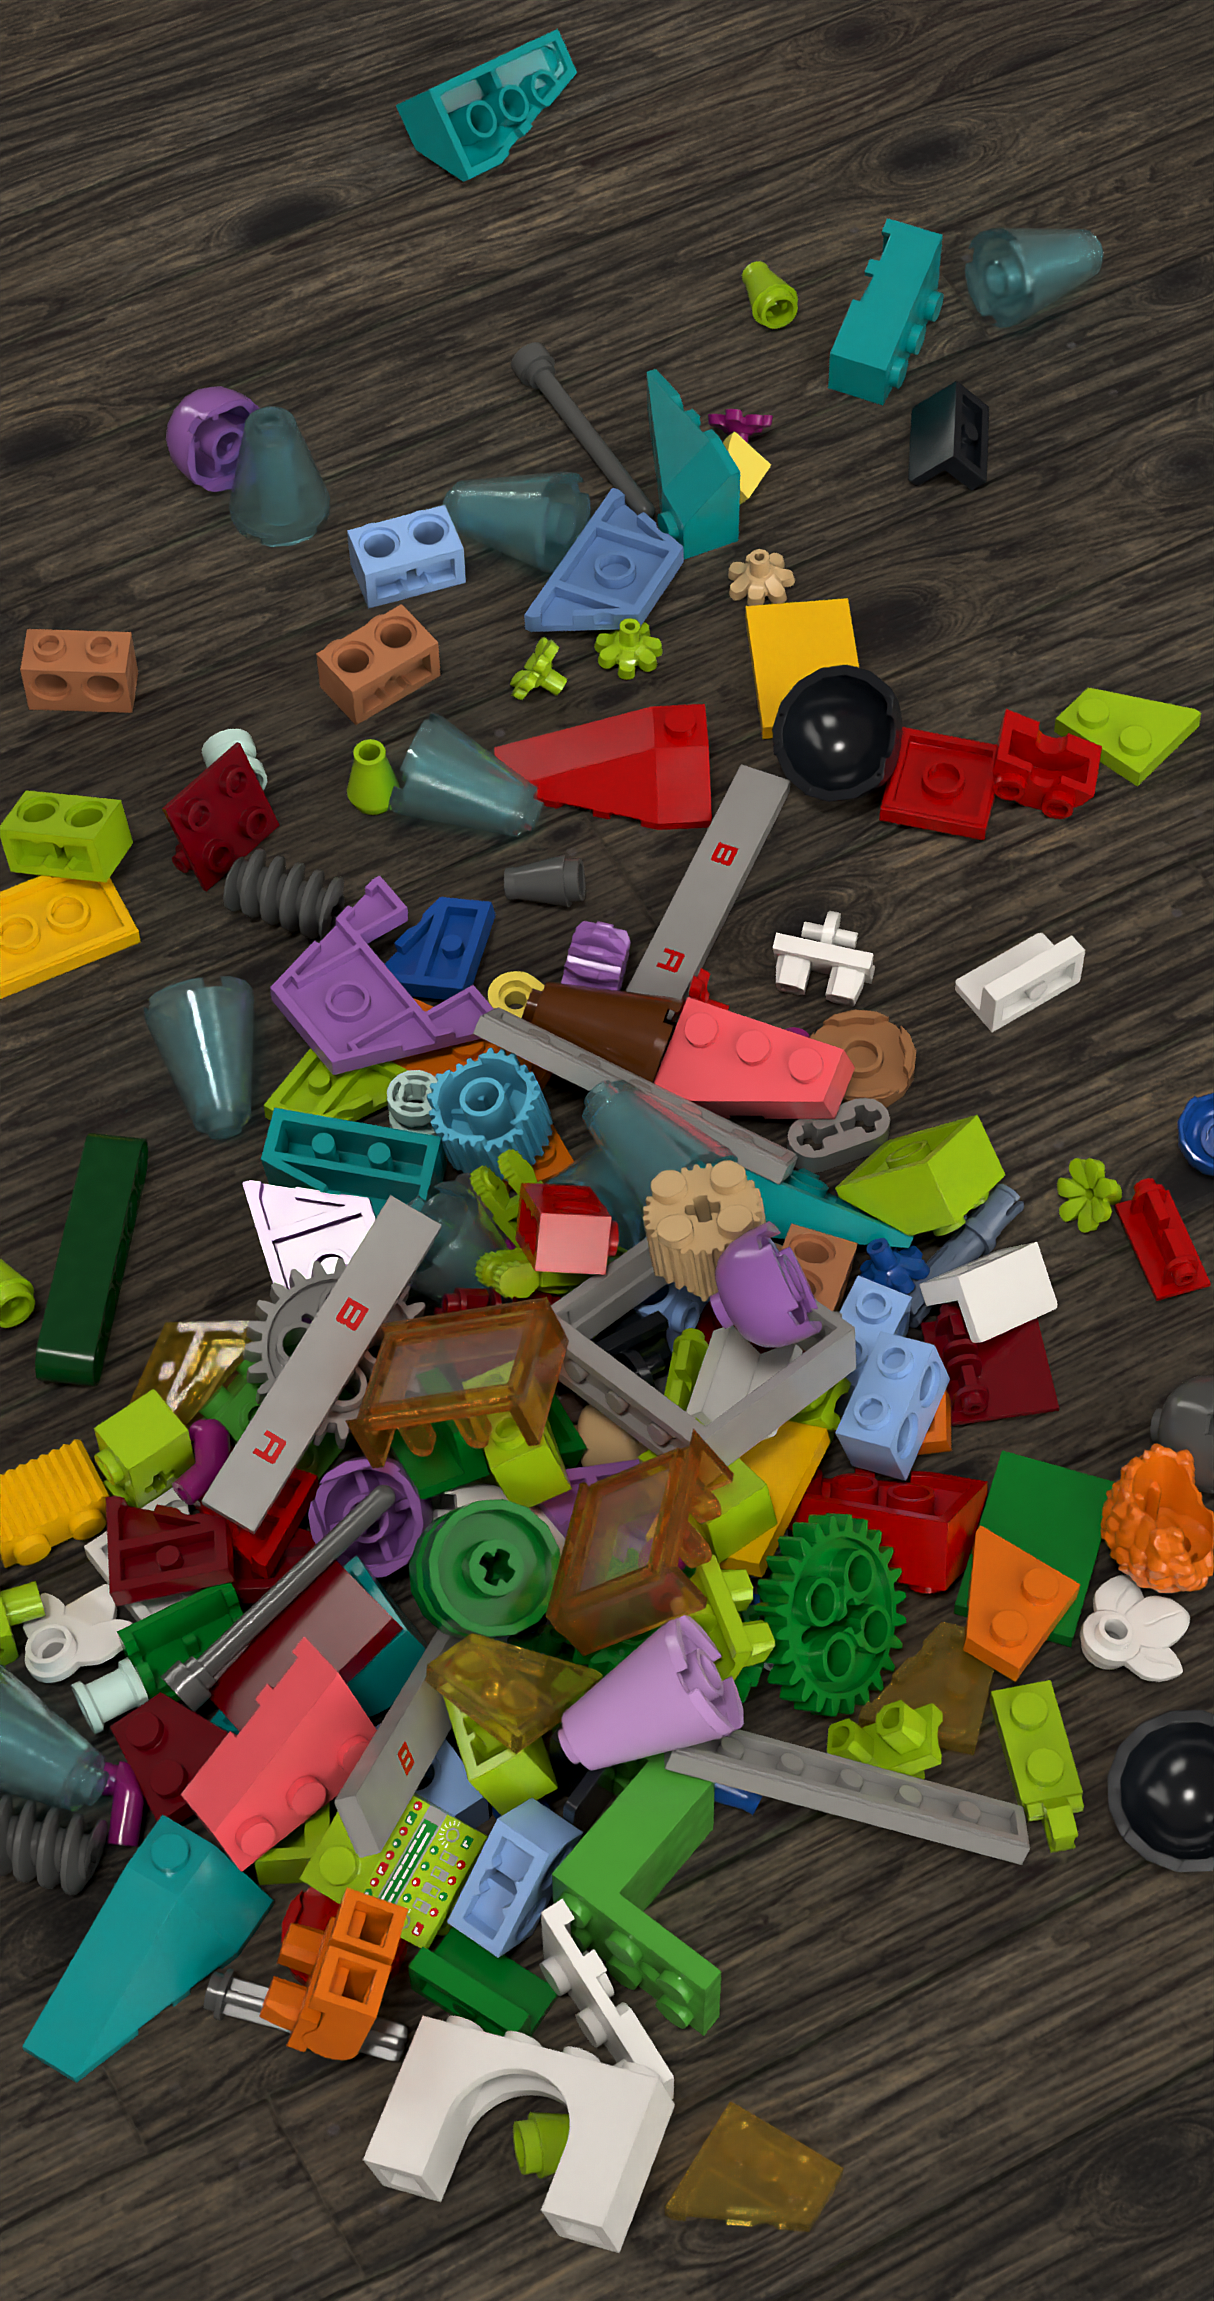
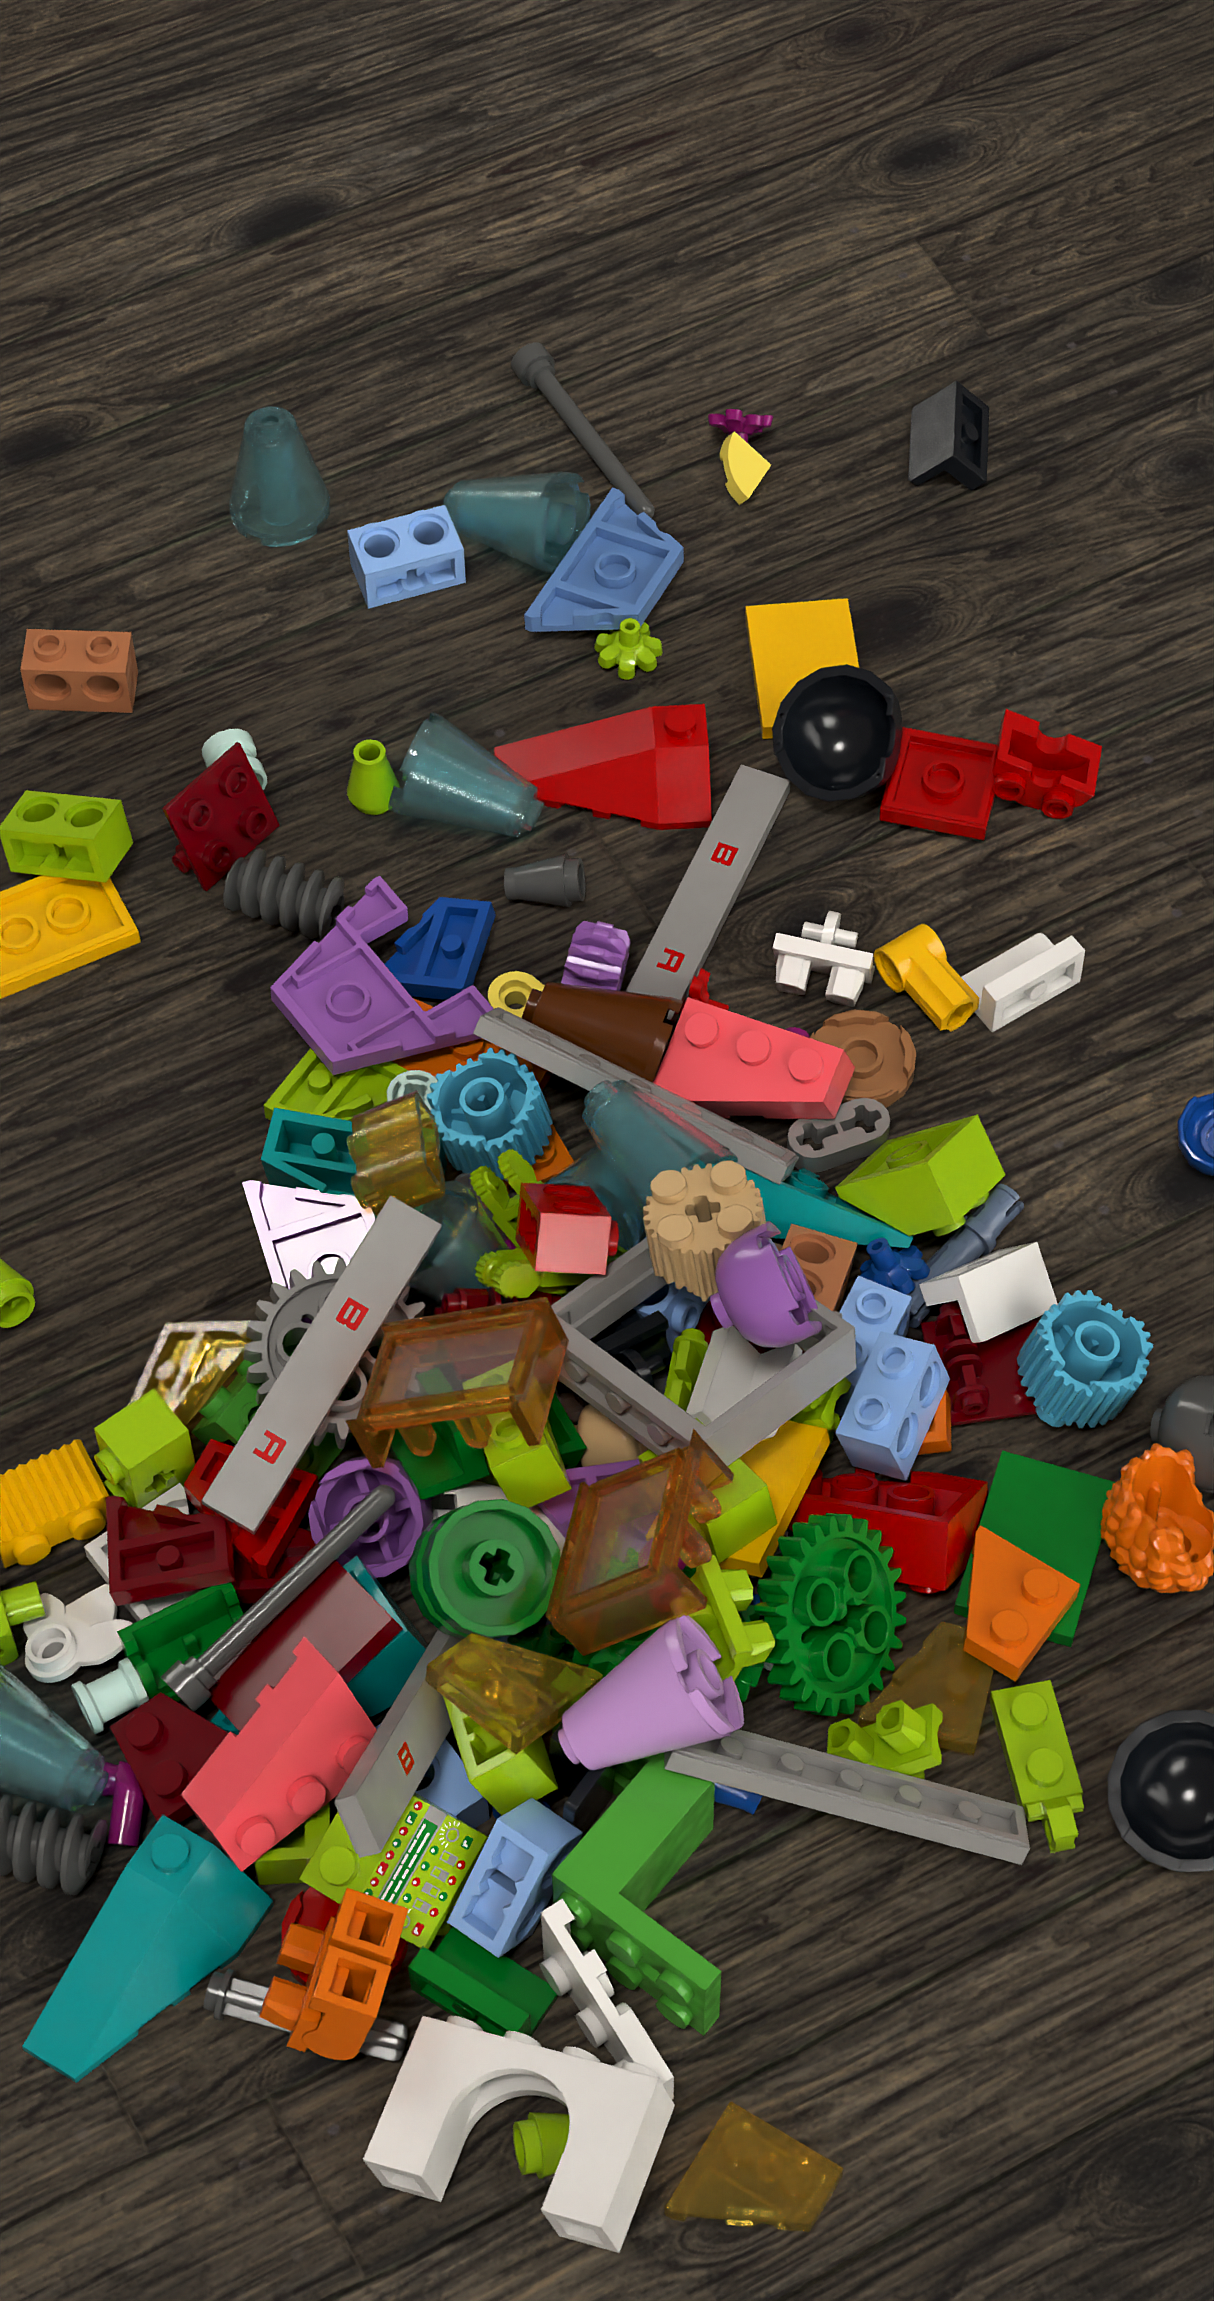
dark green beam [35,1133,148,1386] -> none
clear light blue cone [143,976,255,1139] -> none
medium lavender cylinder [166,386,269,492] -> none
magenta arm [172,1419,231,1506] -> none
nougat brick [316,604,441,725] -> none
teal wedge [396,29,577,182] -> none
lime plant [510,637,567,700] -> none
teal wedge [647,369,741,560] -> none
tan plant [728,549,795,606] -> none
lime cone [742,261,798,329] -> none
teal wedge [828,218,944,405] -> none
clear light blue cone [965,228,1103,328] -> none
lime wing [1054,687,1201,787] -> none
lime plant [1057,1158,1122,1233] -> none
white plate [1080,1575,1190,1682] -> none
red hinge [1115,1178,1211,1301] -> none
none -> clear yellow brick [347,1090,445,1216]
none -> yellow piece [874,924,980,1032]
none -> medium azure brick [1017,1290,1153,1428]

